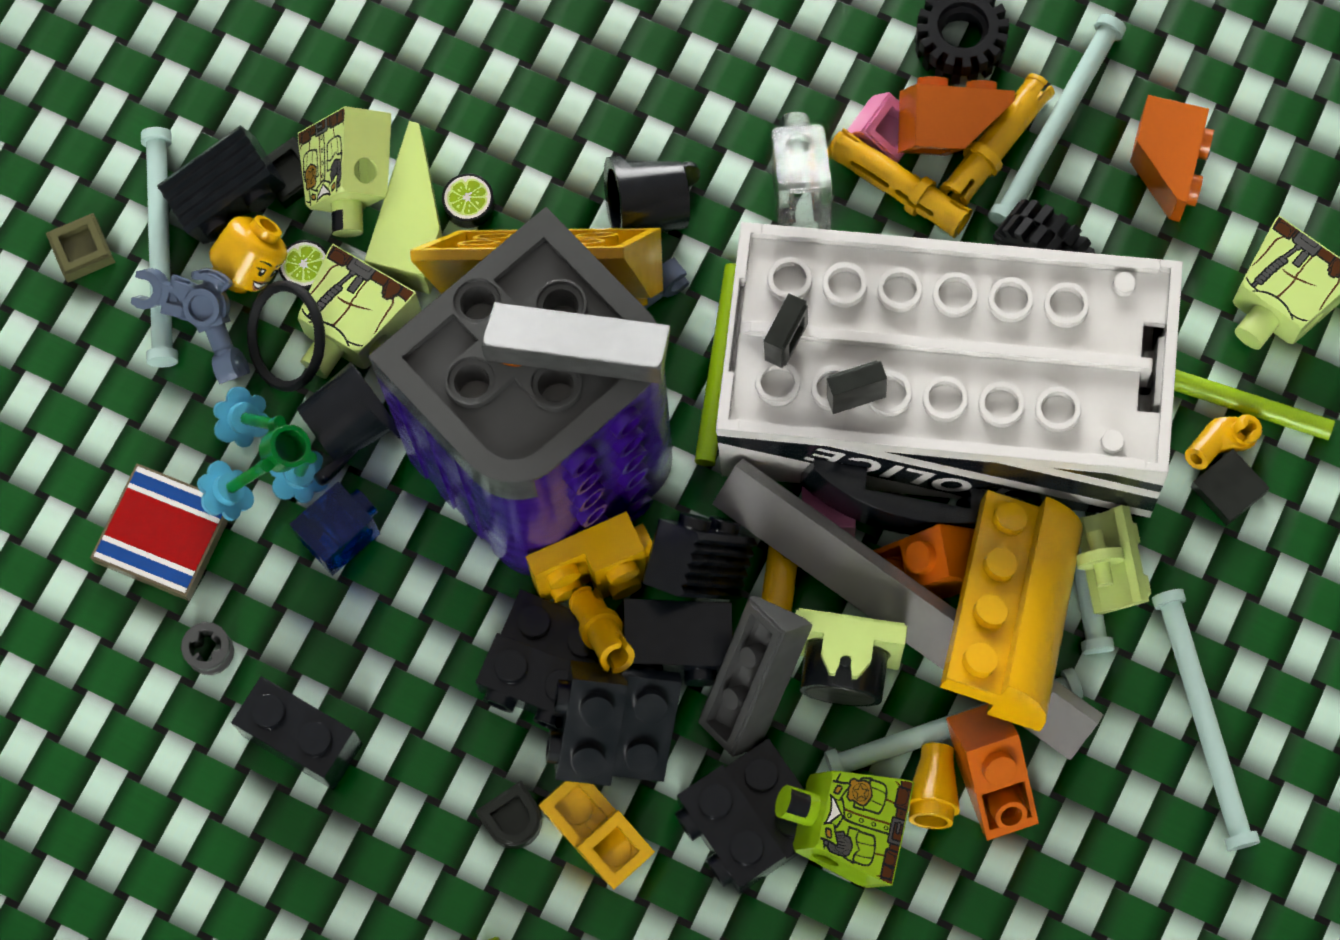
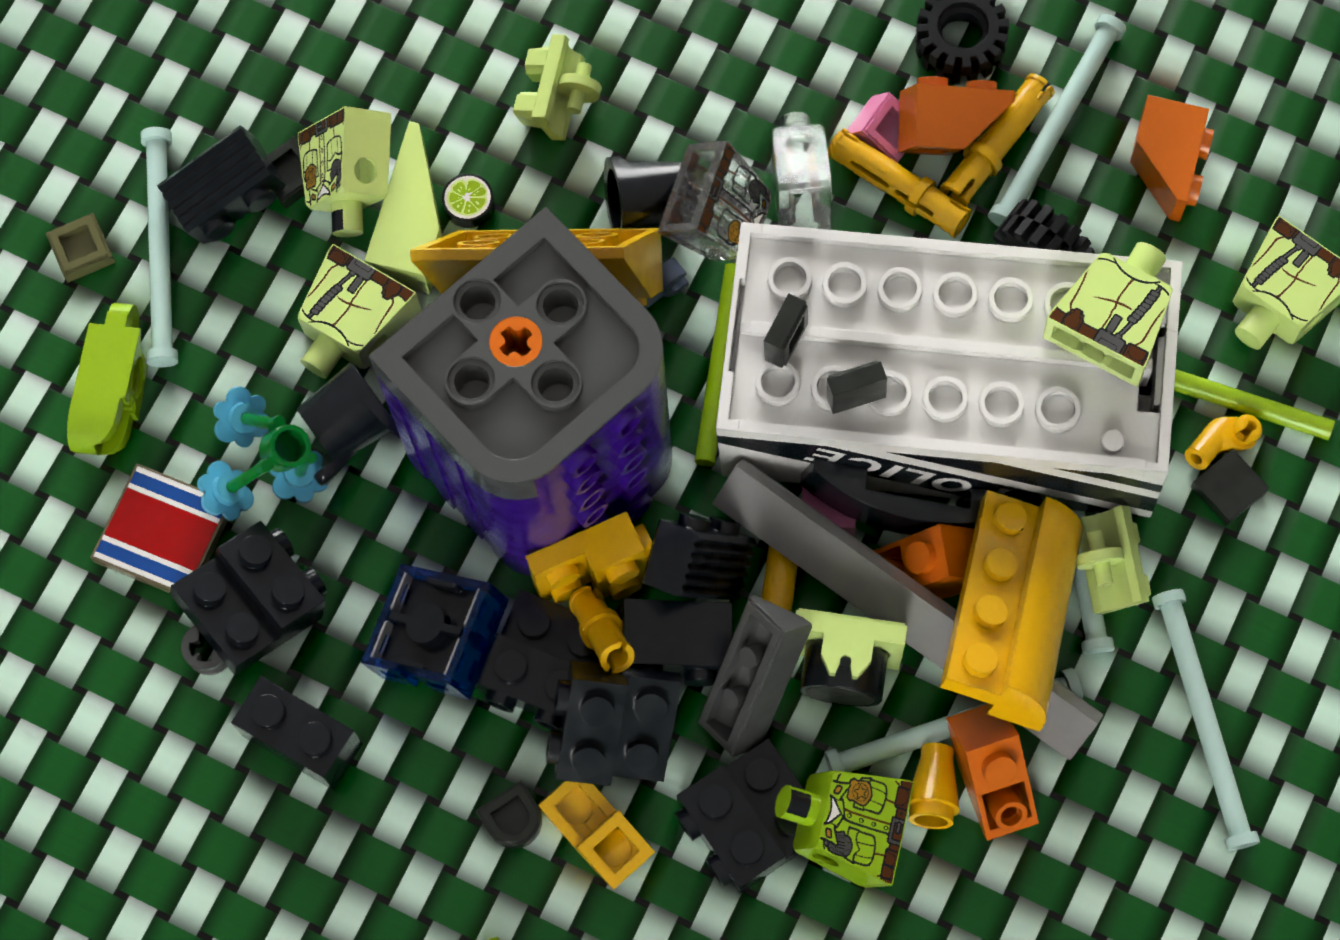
sand blue piece [131,268,250,384] -> none
yellow head [209,215,287,294] -> none
black tyre [247,281,325,392] -> none
tile [279,240,327,292] -> none
clear blue brick [289,482,380,576] -> none
slope [482,302,670,384] -> none
none -> lime piece [67,303,149,455]
none -> black plate [170,521,327,675]
none -> piece [360,564,509,700]
none -> yellowish green hips [513,34,602,141]
none -> clear torso [658,141,772,261]
none -> yellowish green torso [1043,242,1173,387]

